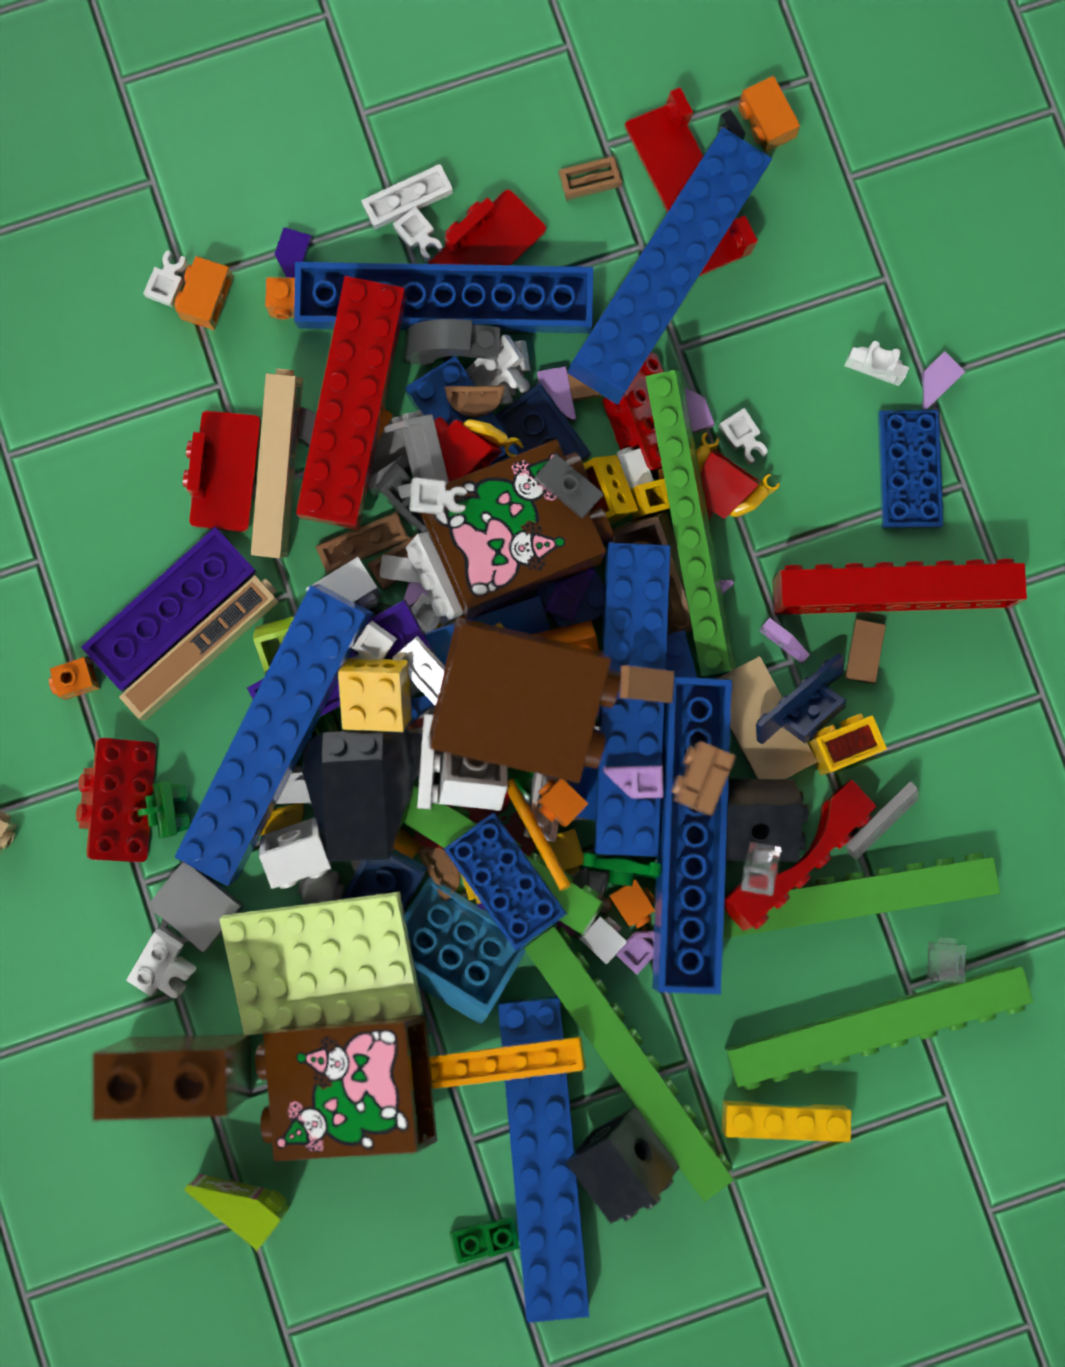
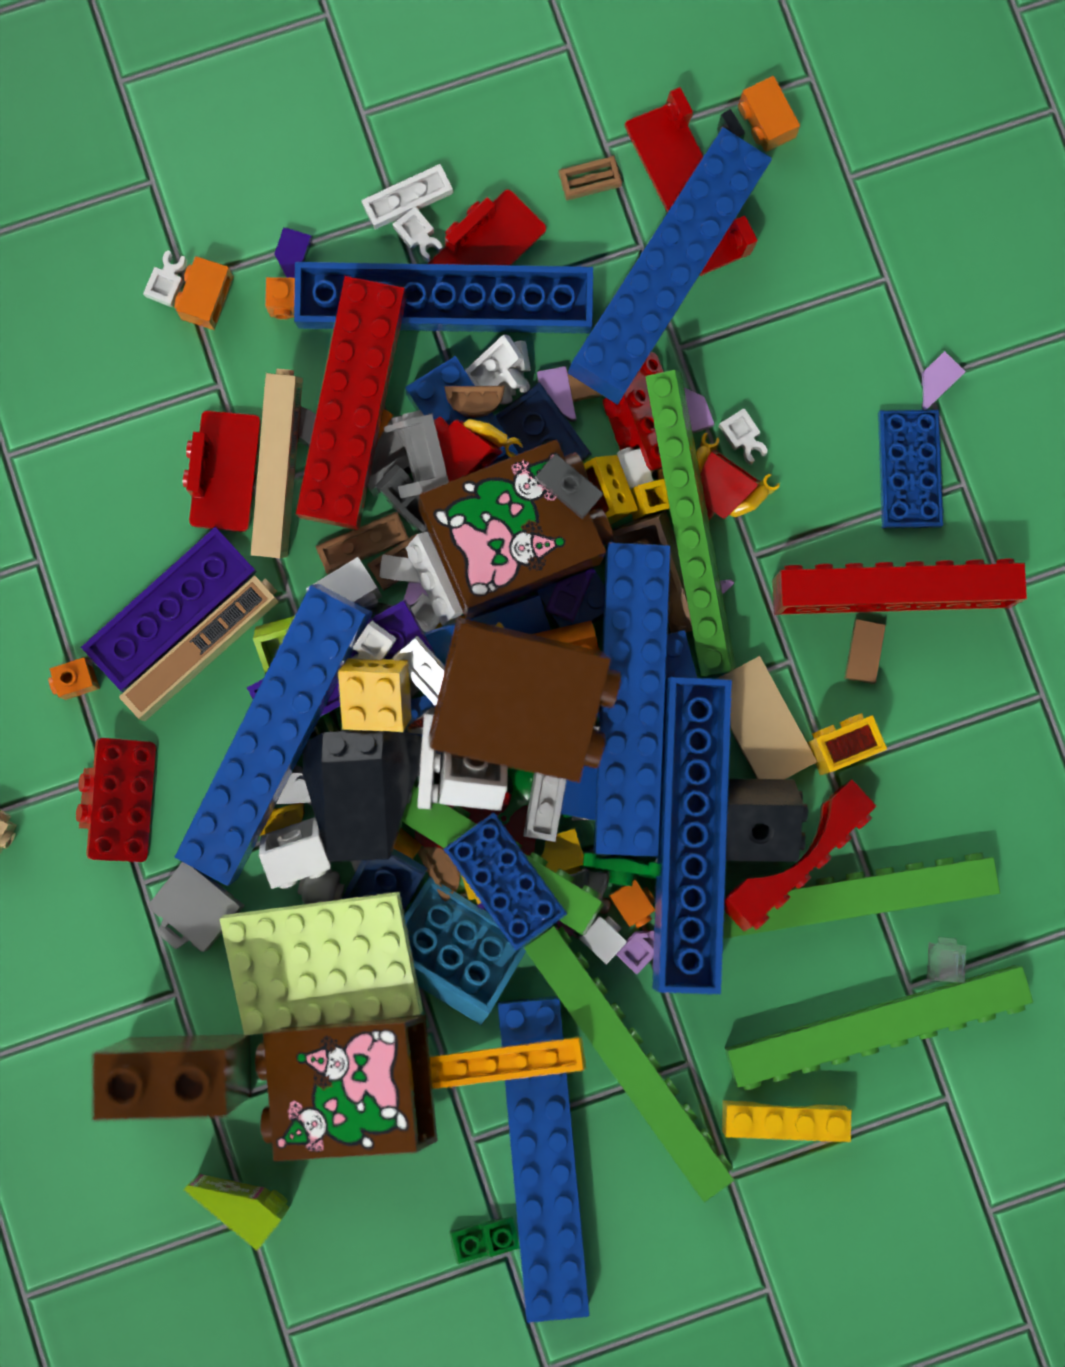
white plate [126,929,197,998] -> none
green hips [138,780,190,839] -> none
dark grey arch [403,319,500,366] -> none
white plate [410,478,467,515] -> none
light orange bar [506,779,571,891] -> none
orange brick [537,778,588,827] -> none
black brick [566,1107,680,1224] -> none
lavender tile [603,766,663,798] -> none
medium nougat tile [620,666,674,703] -> none
medium nougat brick [671,742,736,815] -> none
clear brick [741,842,781,896] -> none
dark blue bracket [756,653,846,744] -> none
lavender tile [759,618,810,663] -> none
white plate [844,341,909,386] -> none
light grey tile [846,782,919,860] -> none

